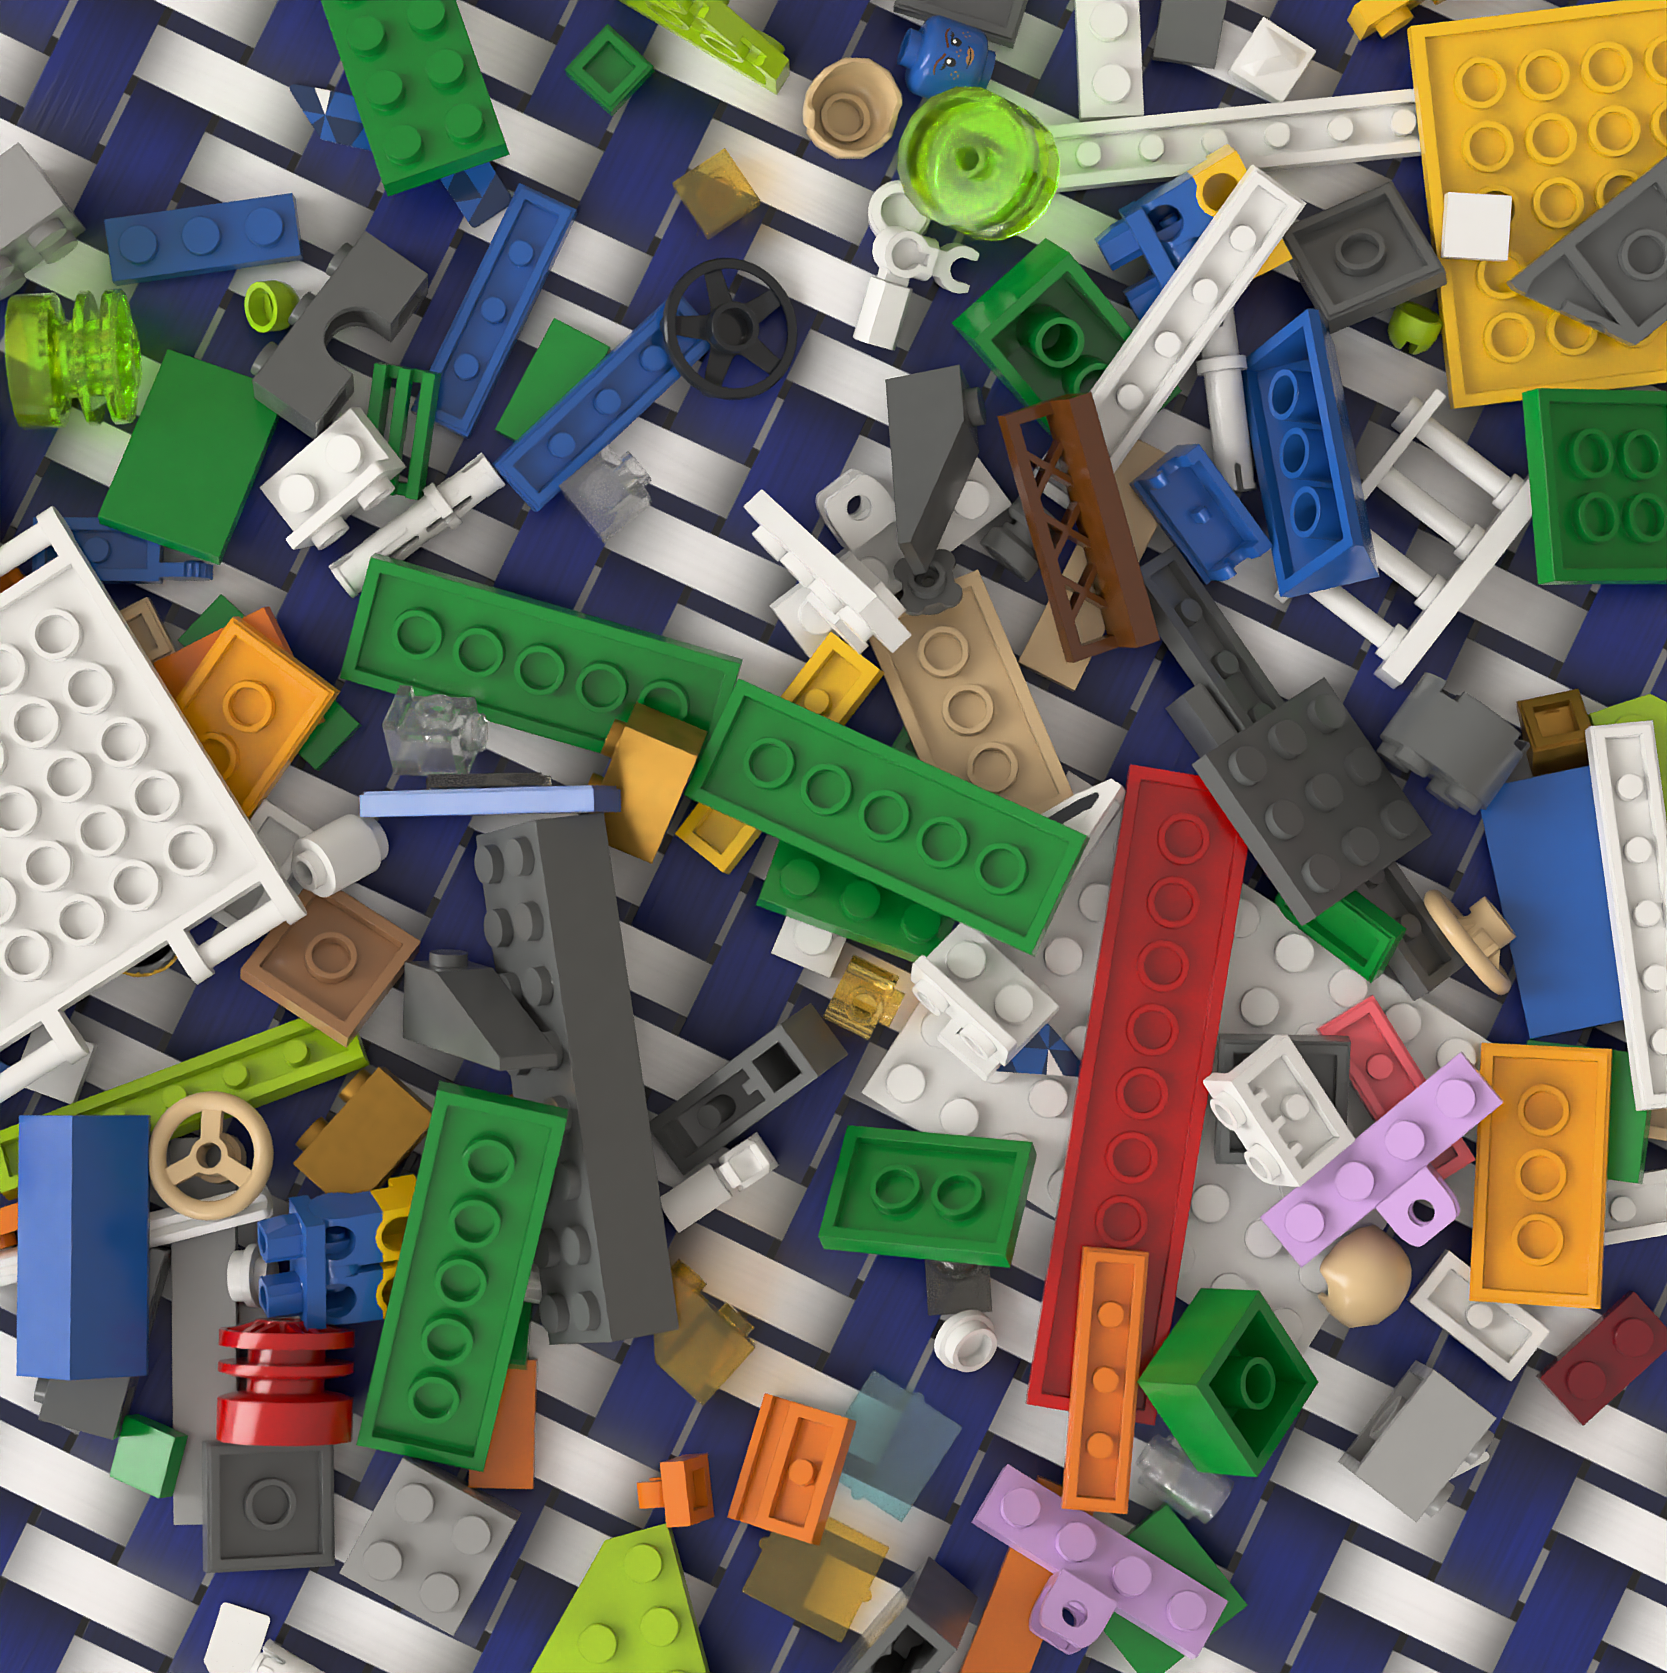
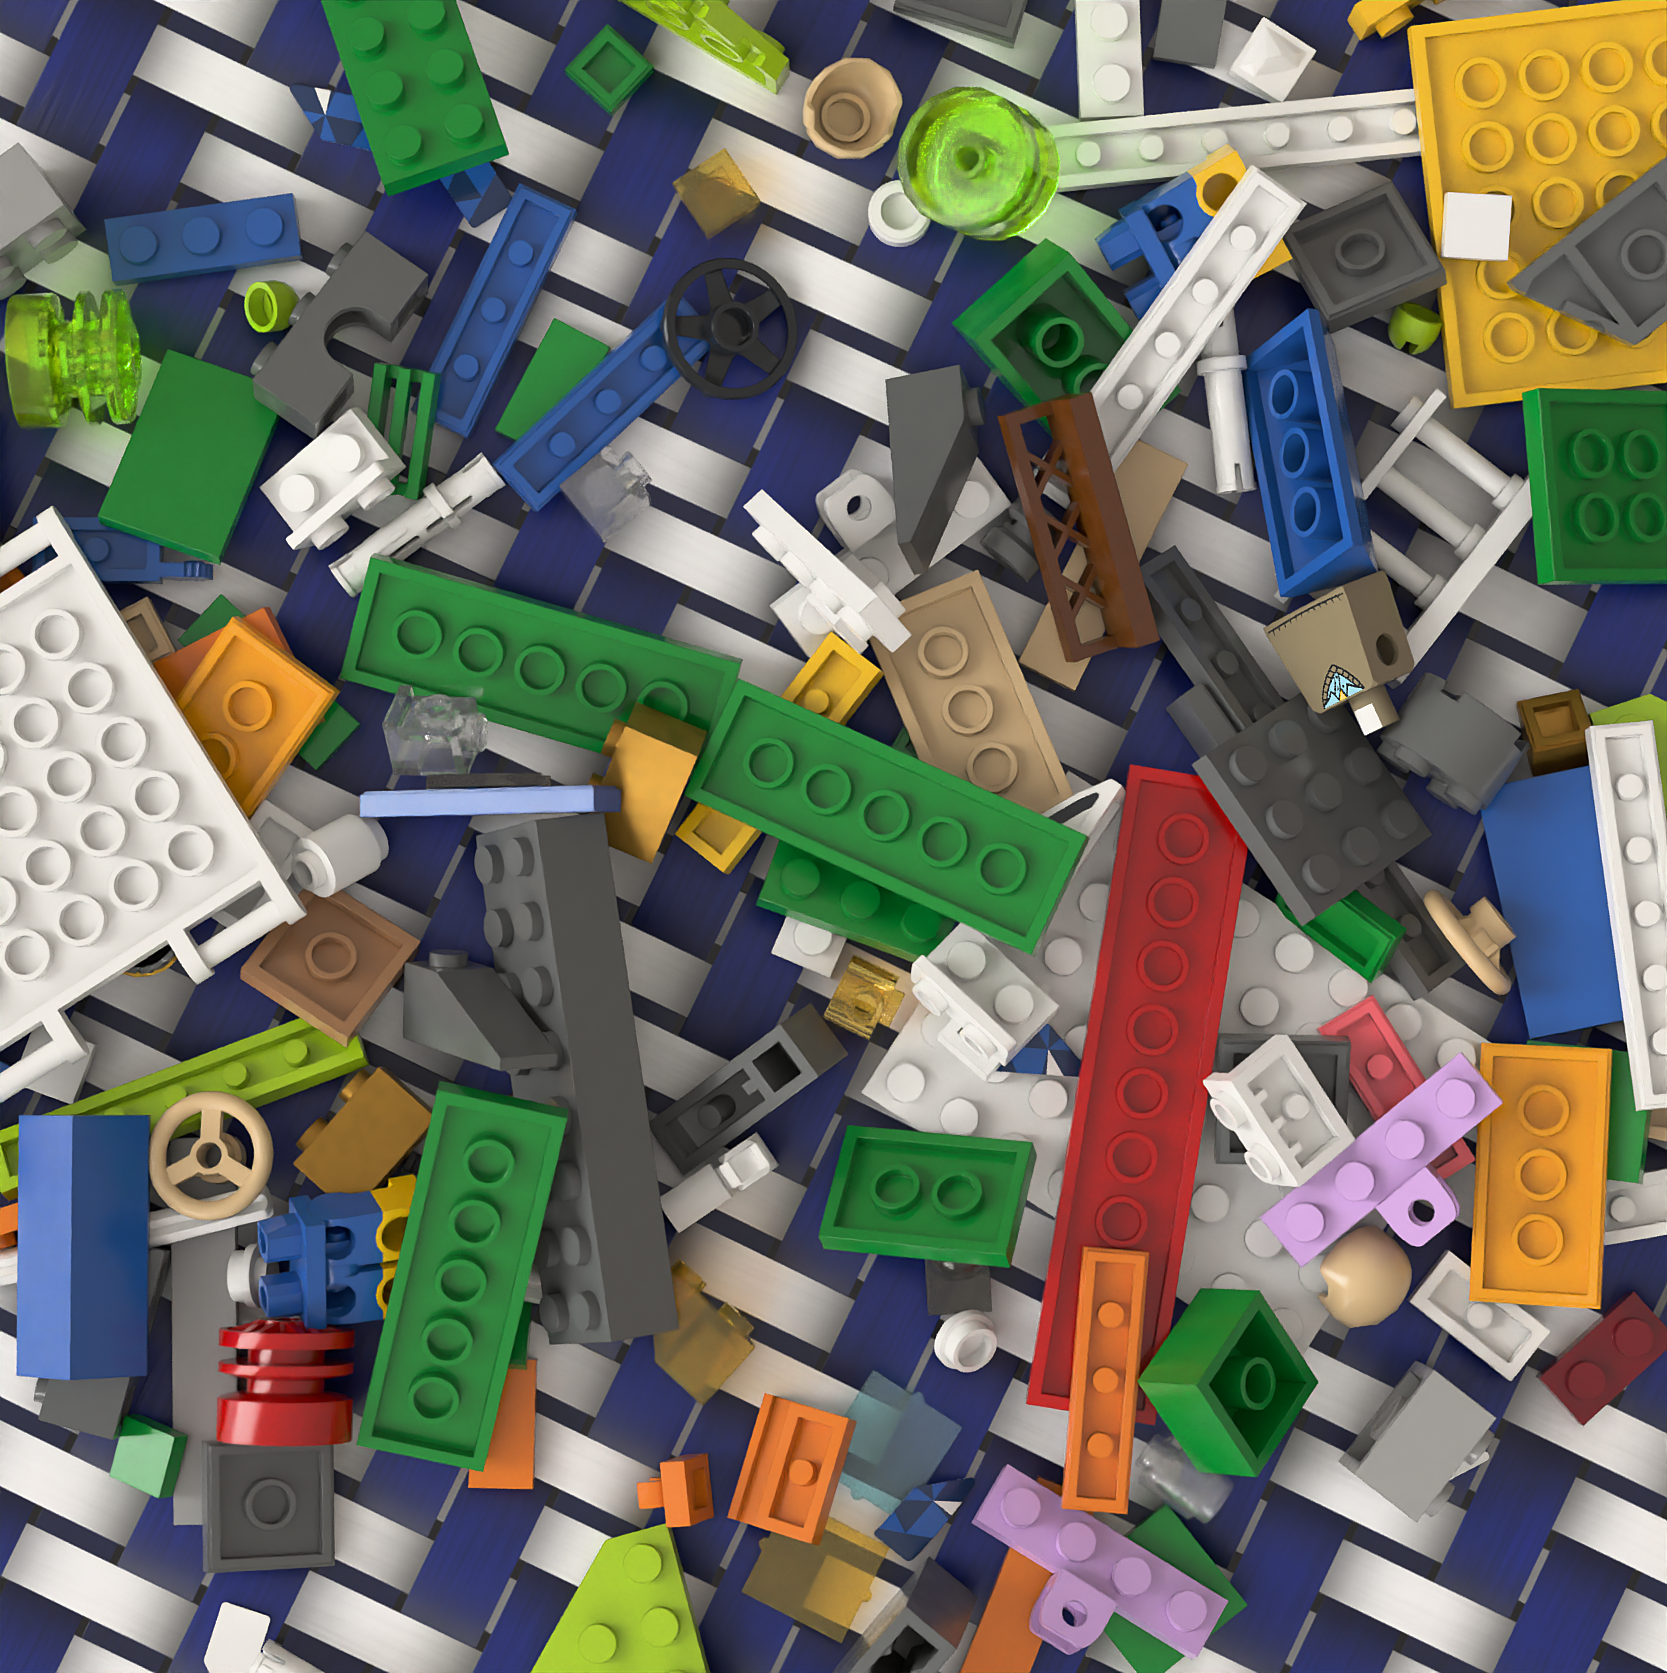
light grey brick [340,1456,522,1636] -> none
white bar [853,226,979,350] -> none
dark grey plate [893,549,963,616] -> none
blue head [897,15,996,108] -> none
blue hinge [1129,444,1273,585] -> none
none -> dark blue sticker [874,1477,975,1561]
none -> dark tan torso [1263,570,1415,736]

